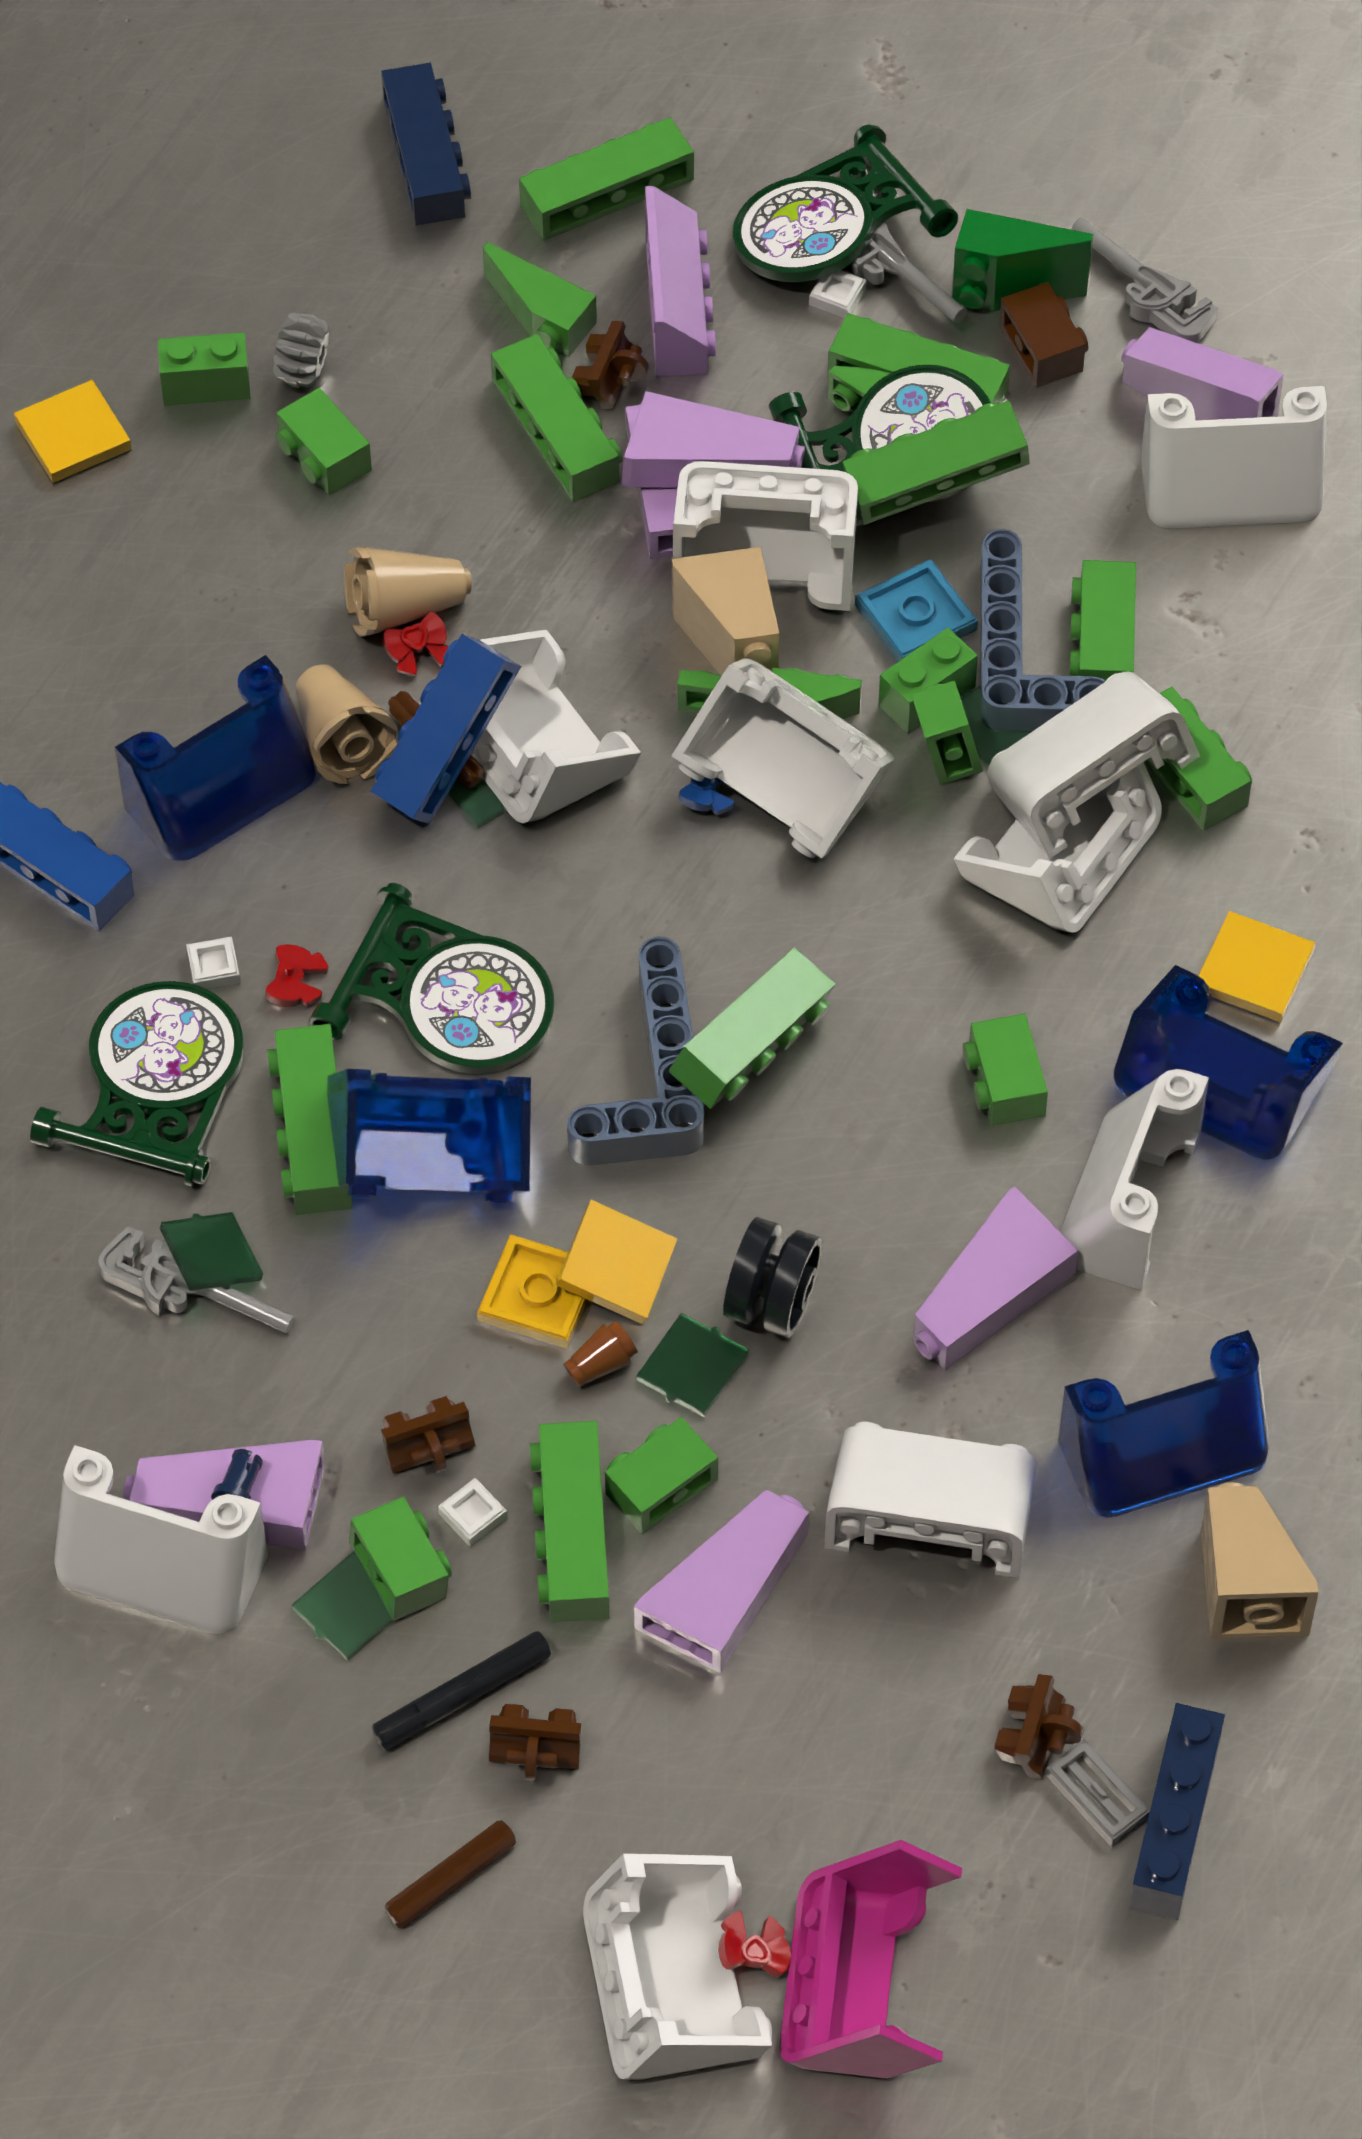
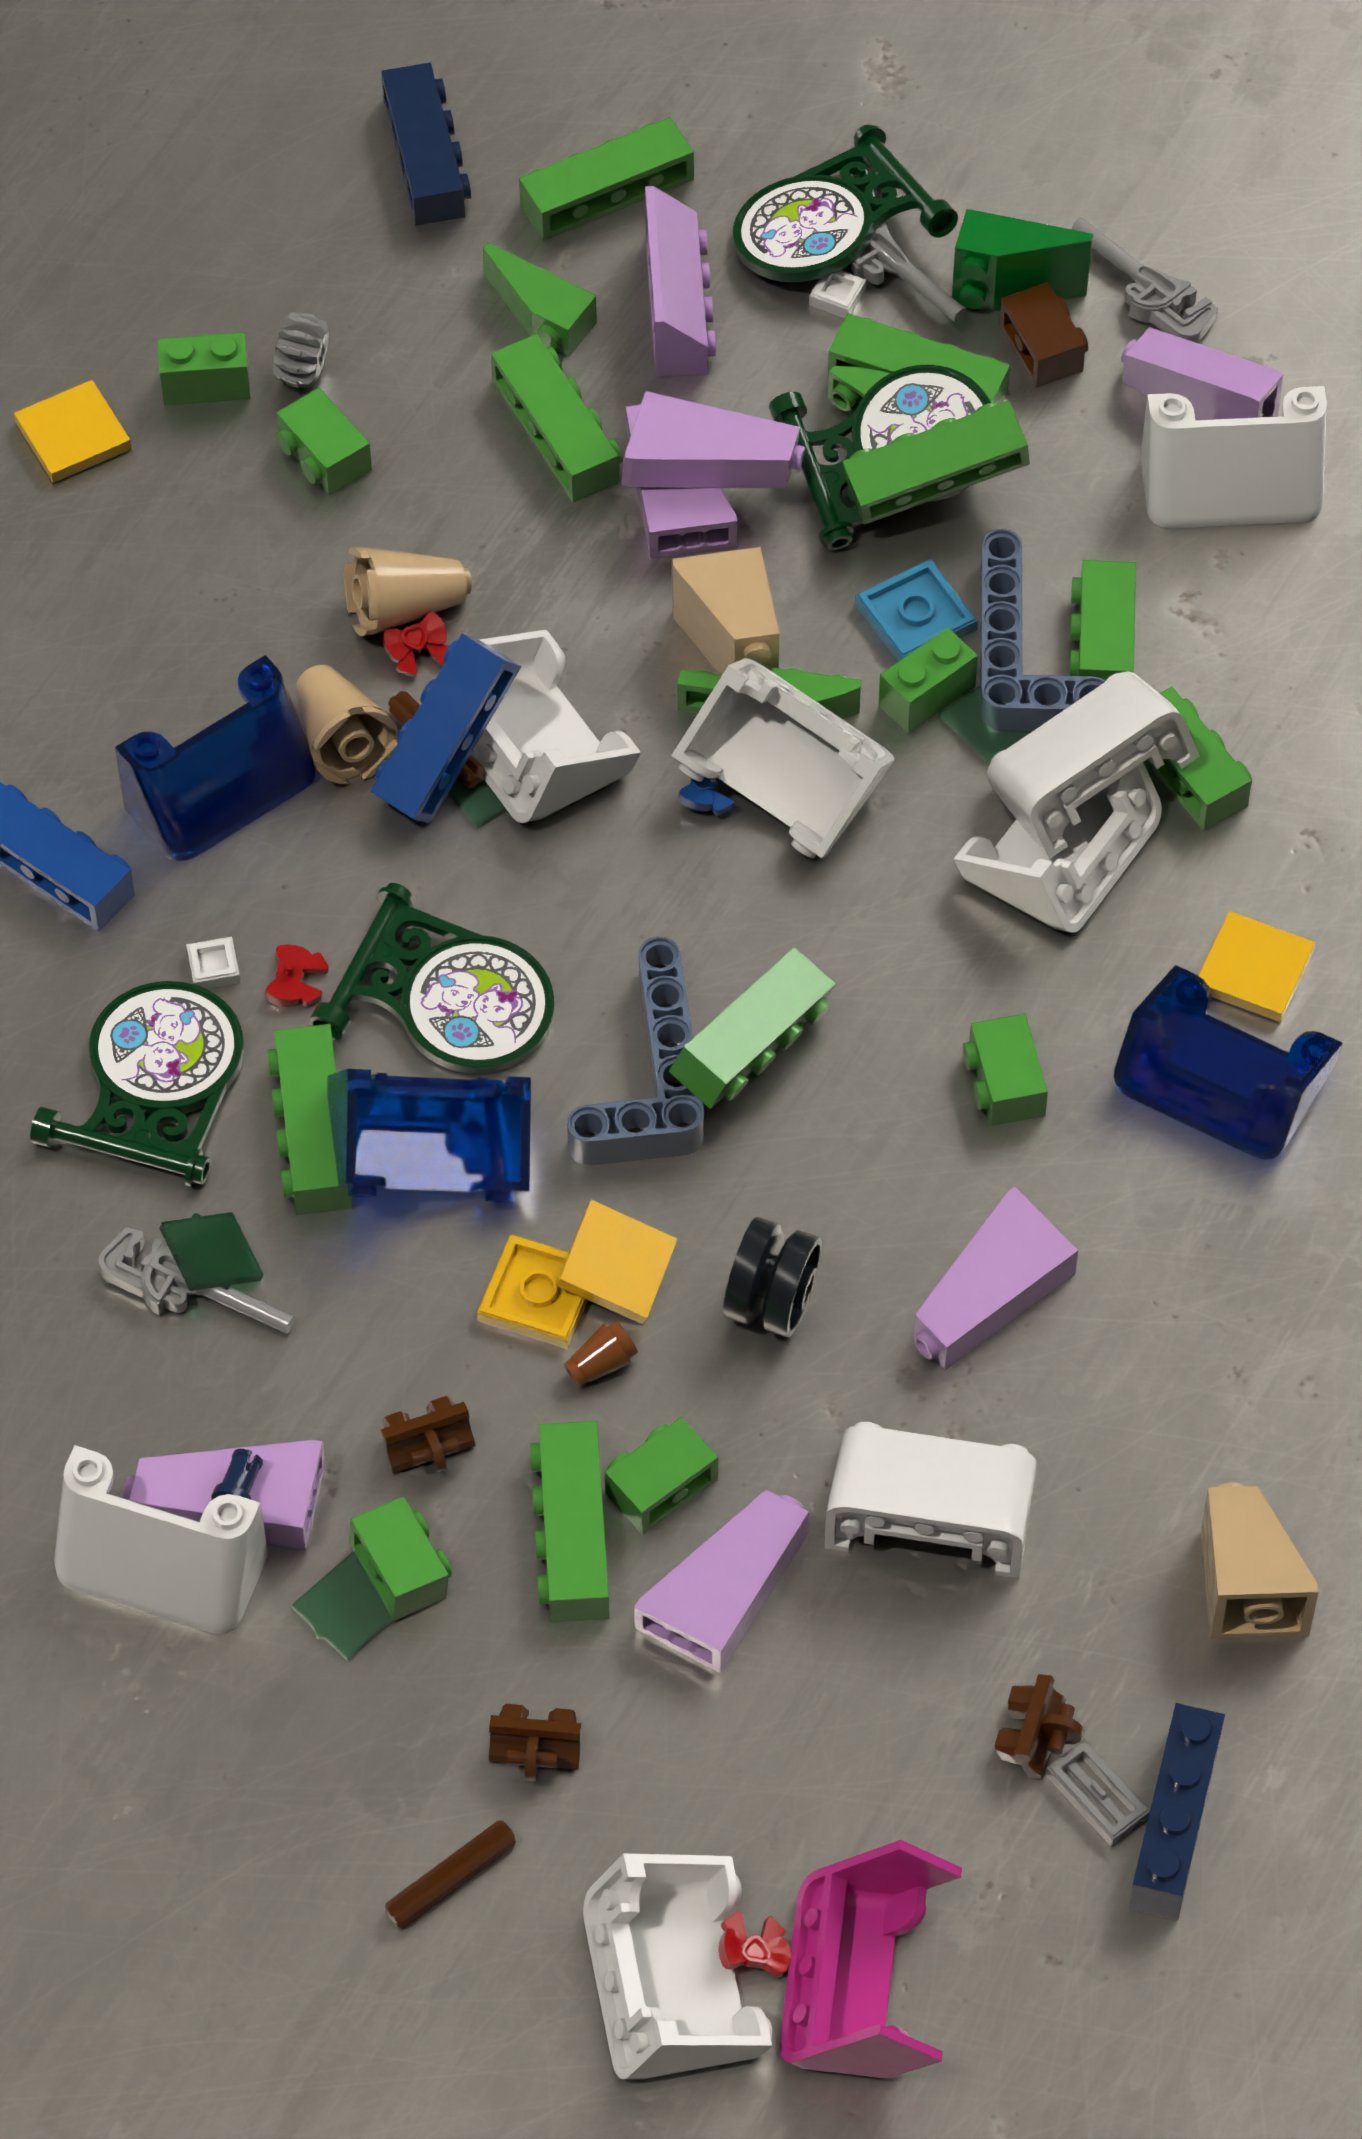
black axle [372,1631,551,1750] -> none
white tile [438,1478,507,1547] -> none
reddish brown hips [572,321,649,409] -> none
clear green piece [636,1313,749,1417] -> none
white windscreen [673,461,858,611] -> none
bright green brick [911,680,983,785] -> none
clear blue windscreen [1058,1330,1270,1518] -> none
white windscreen [1060,1069,1209,1290] -> none

